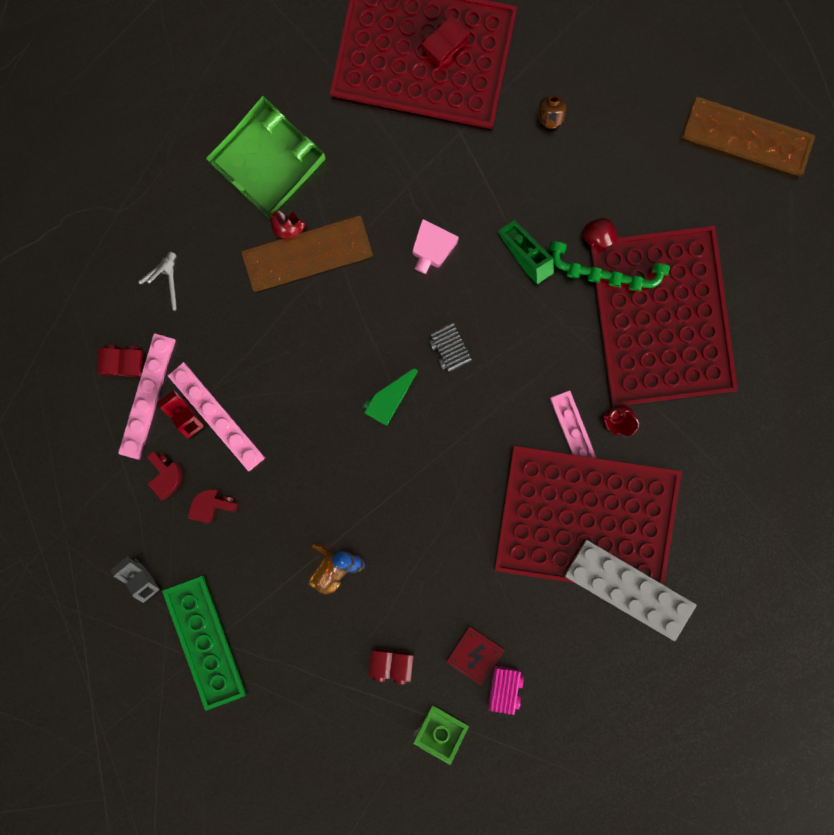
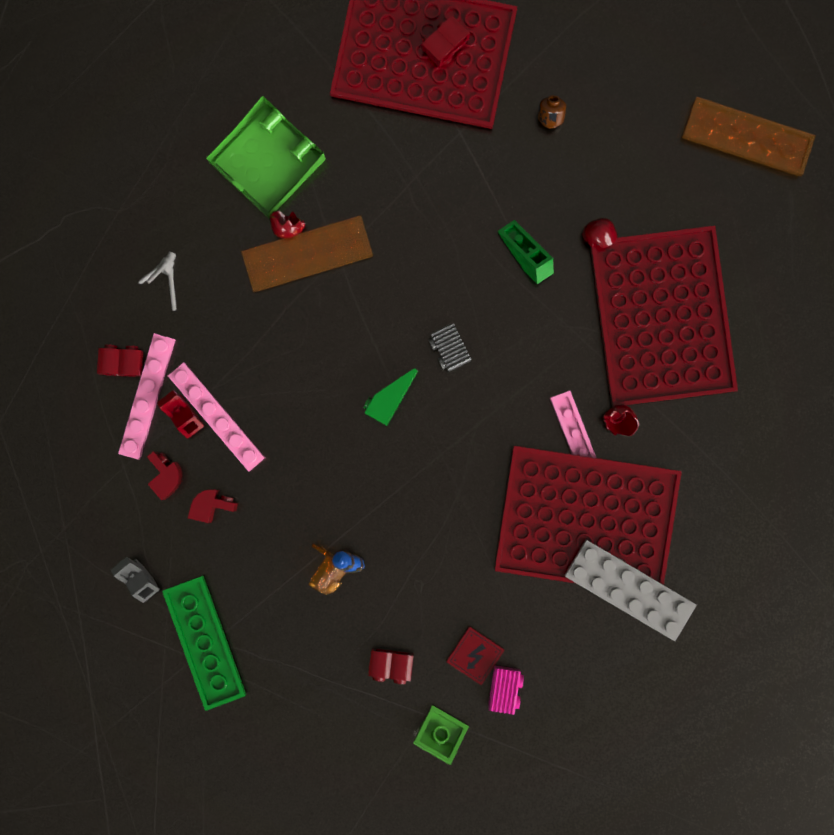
bright pink torso [413,219,459,274] -> none
green bar [549,241,670,291] -> none

